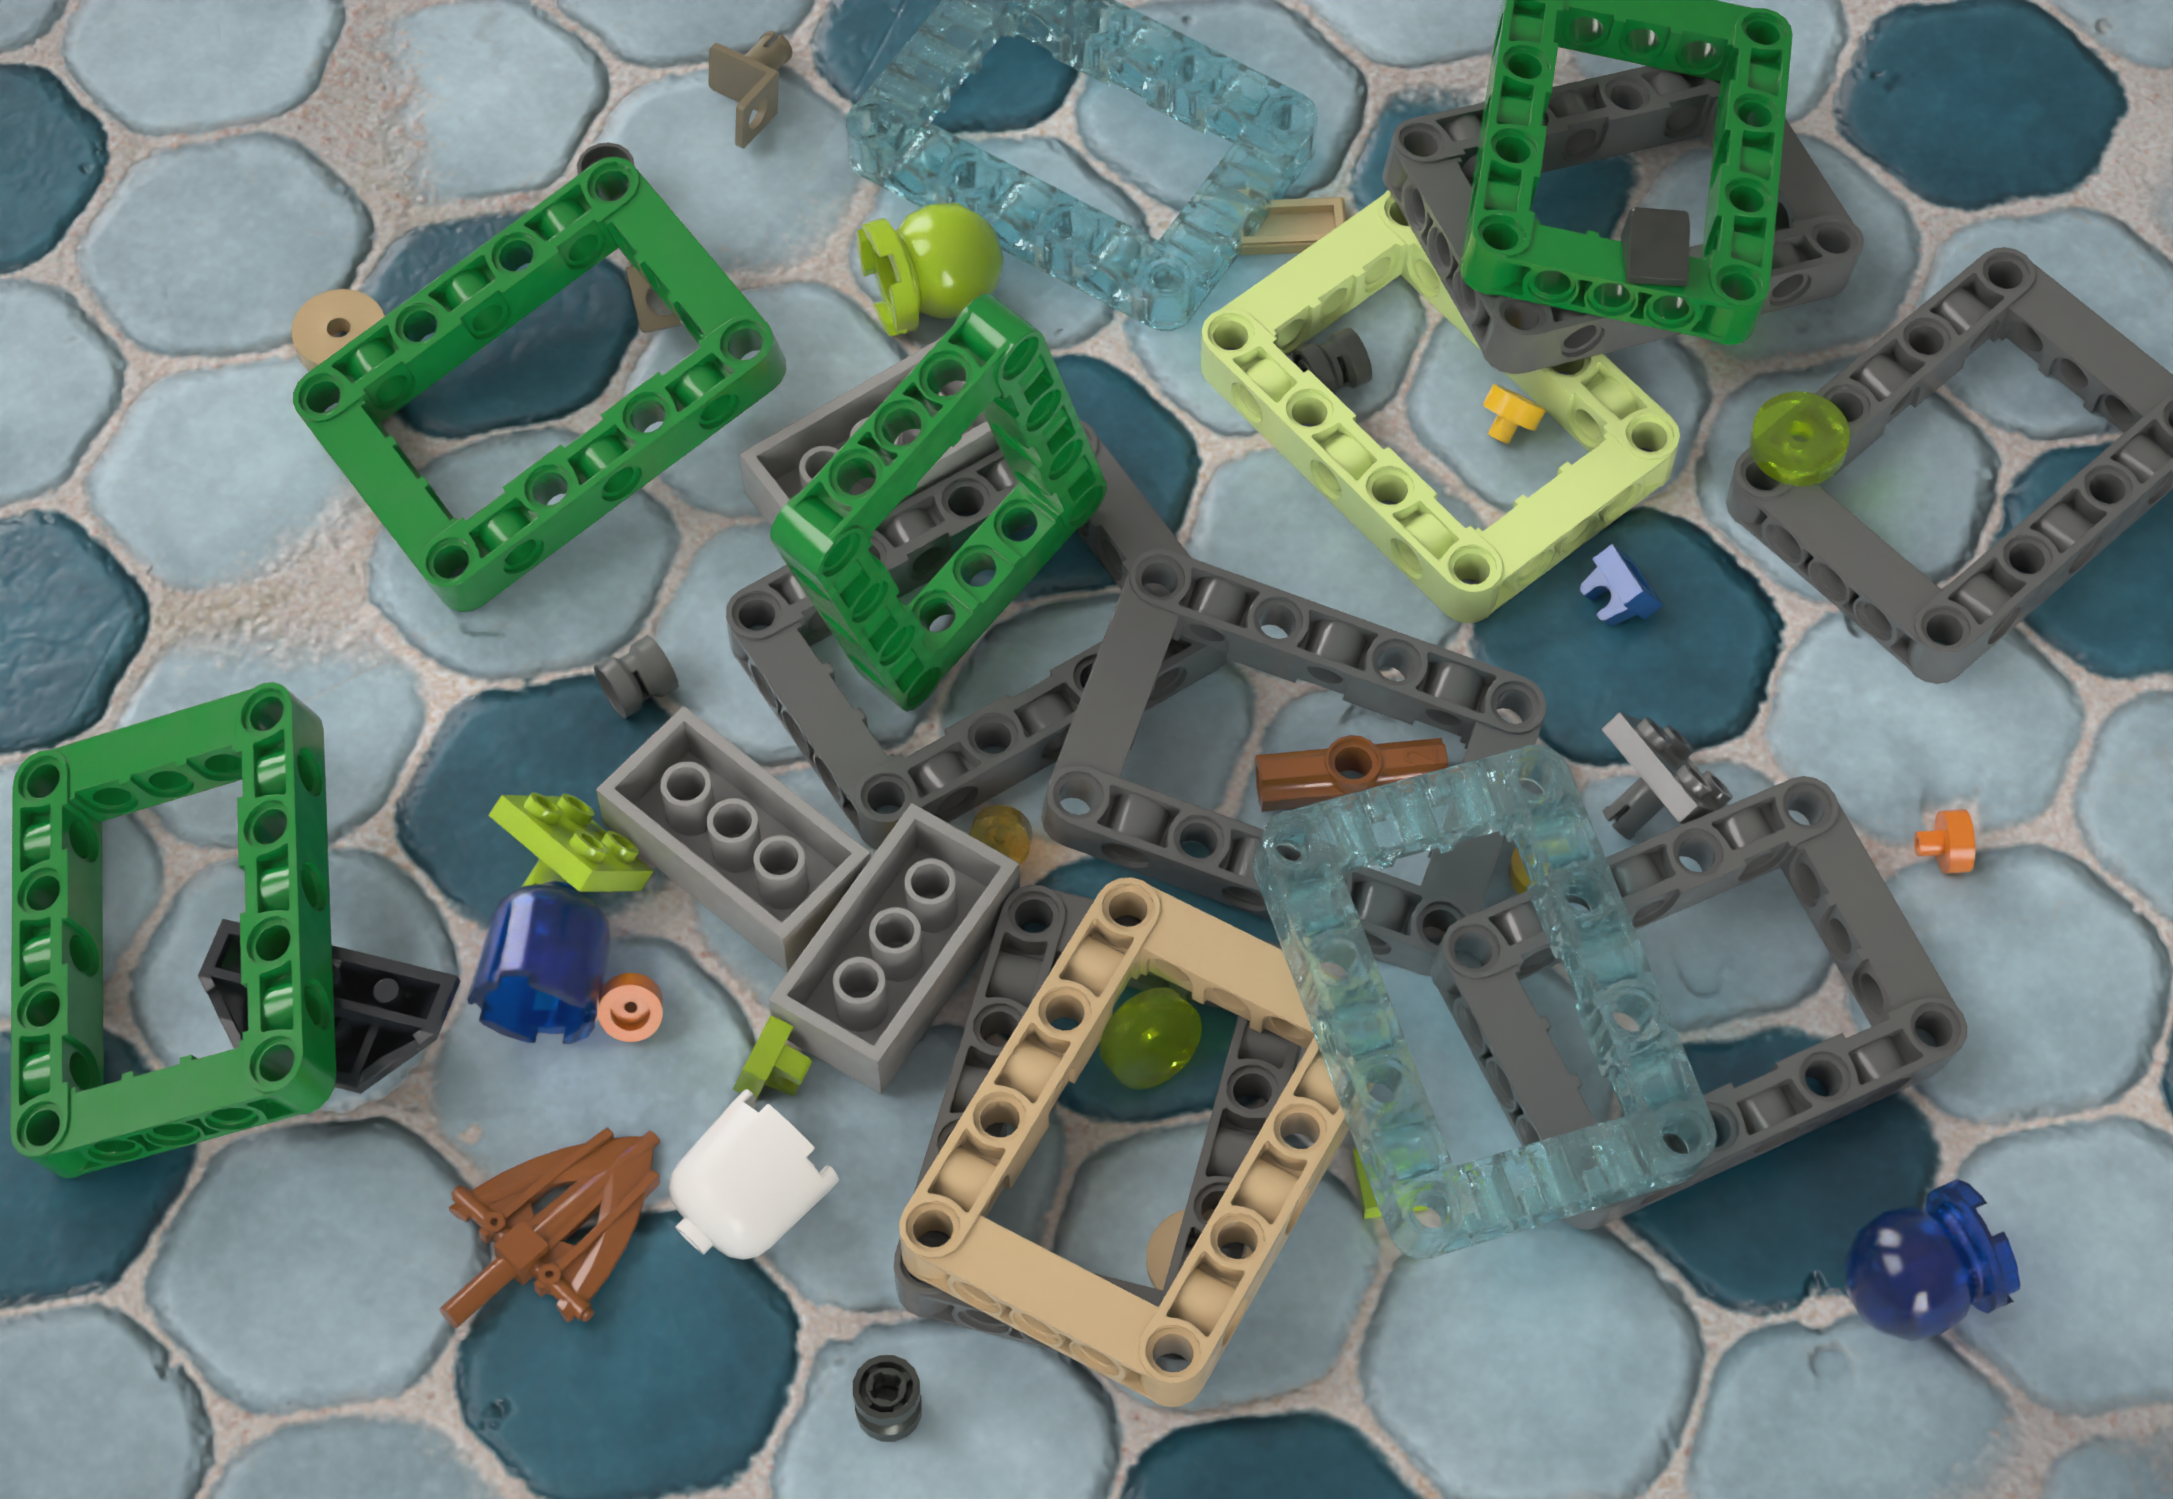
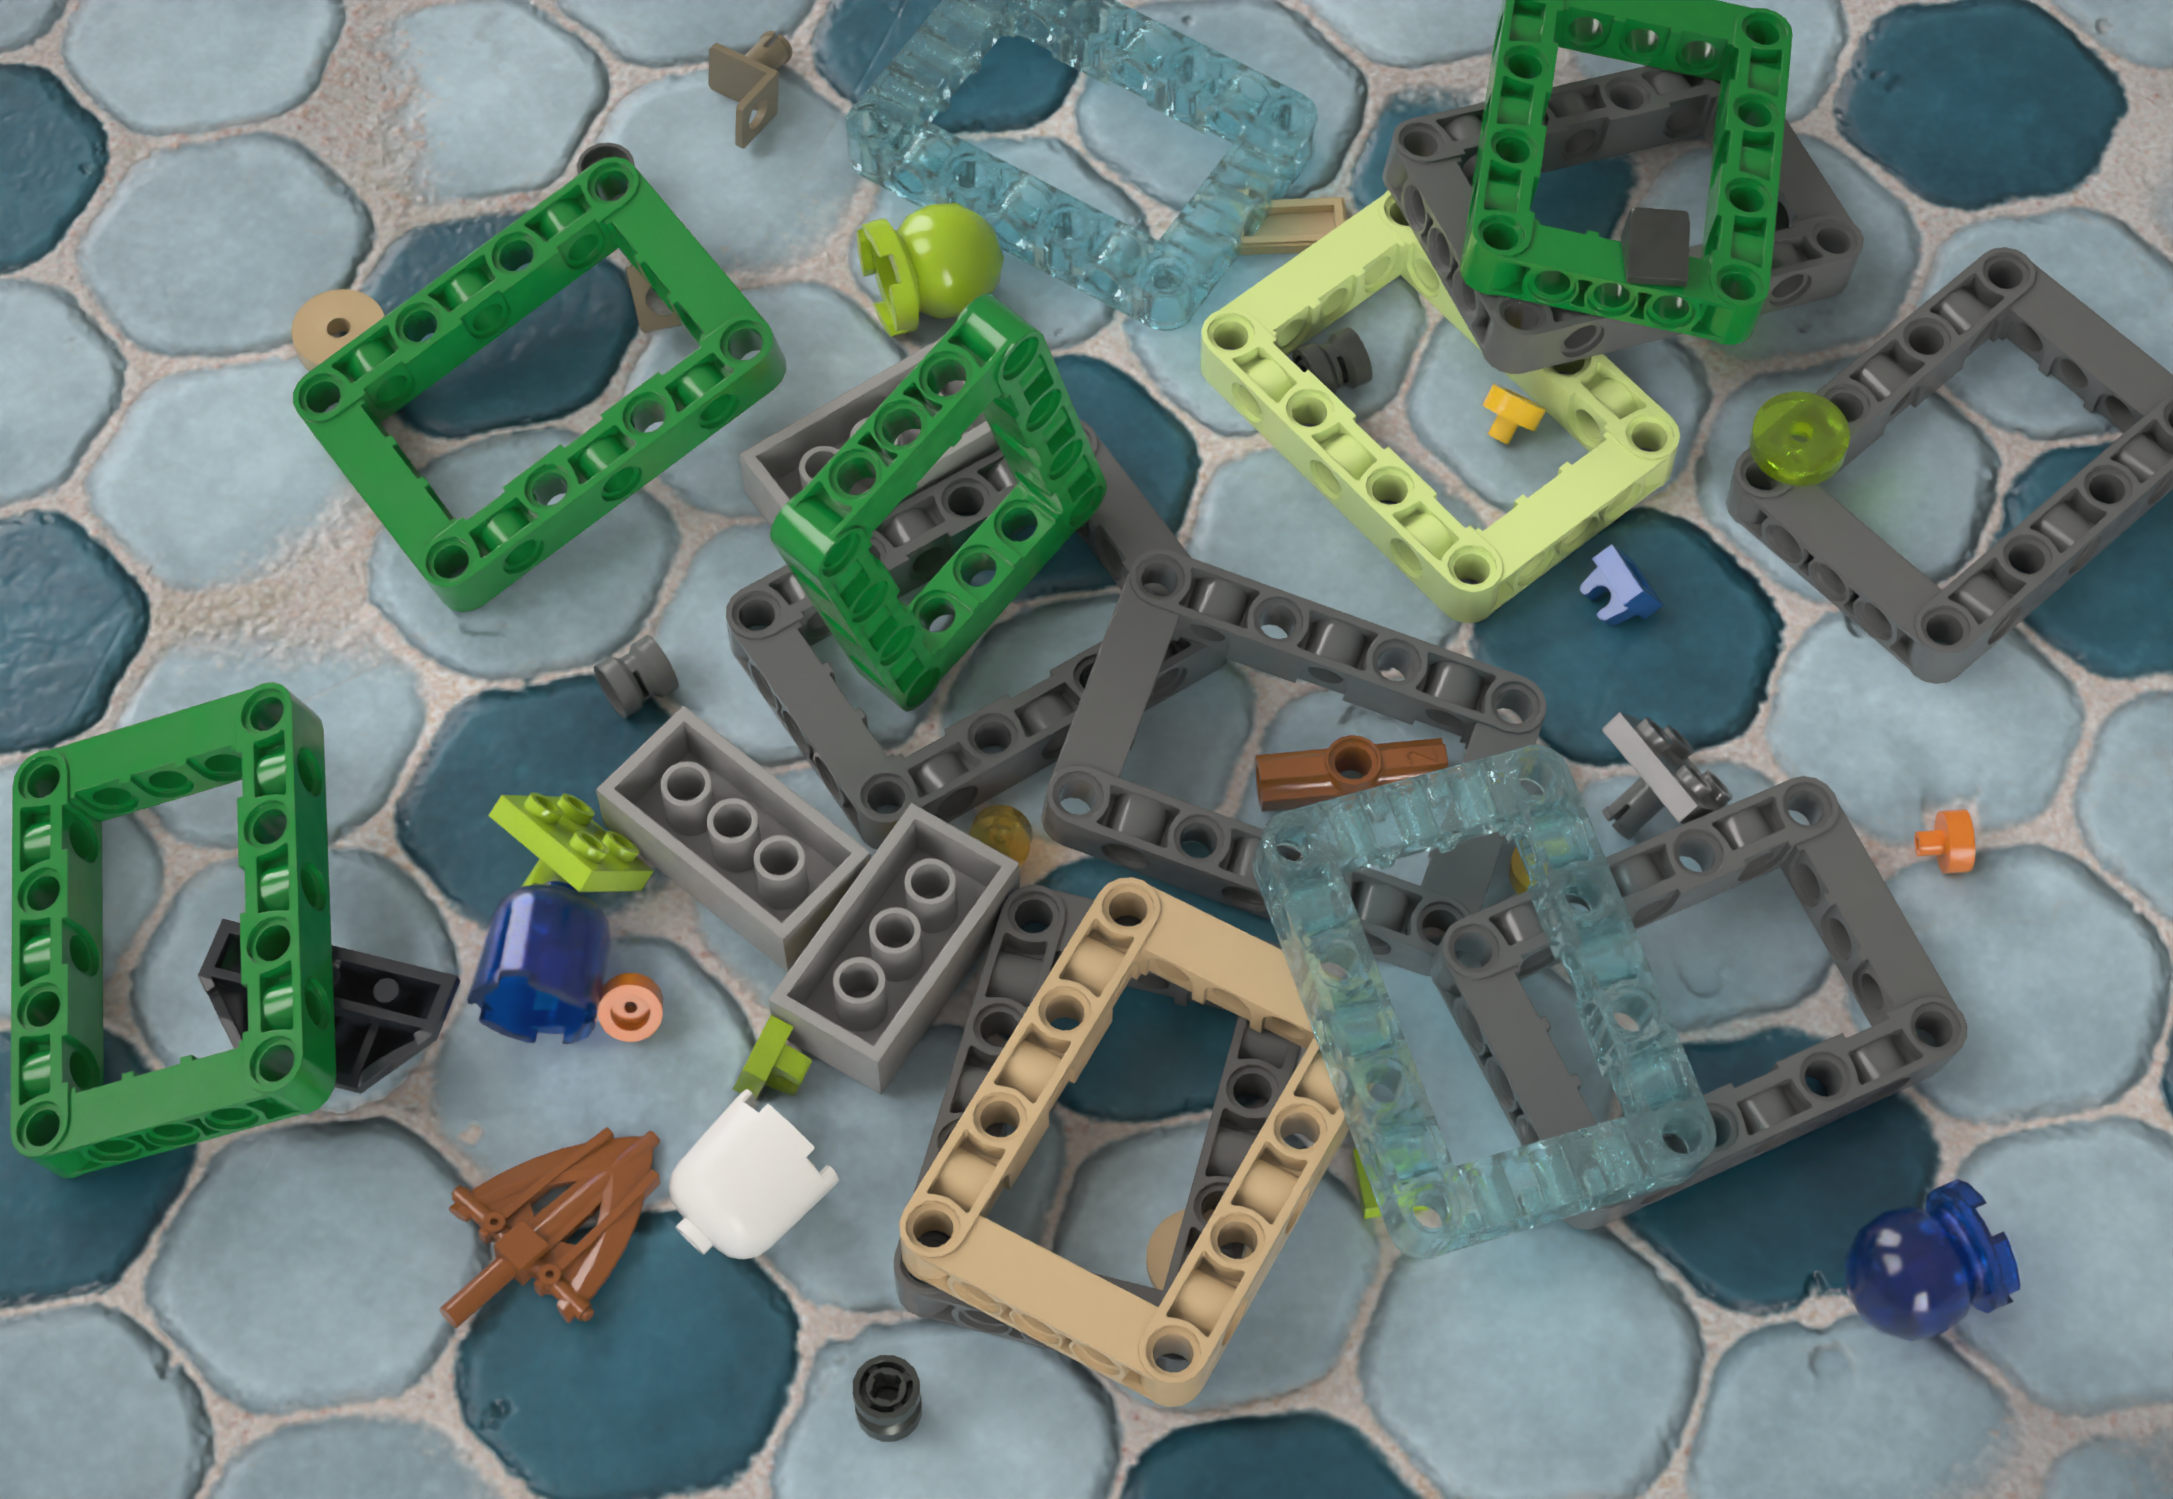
clear neon green piece [1100,987,1202,1089] -> none

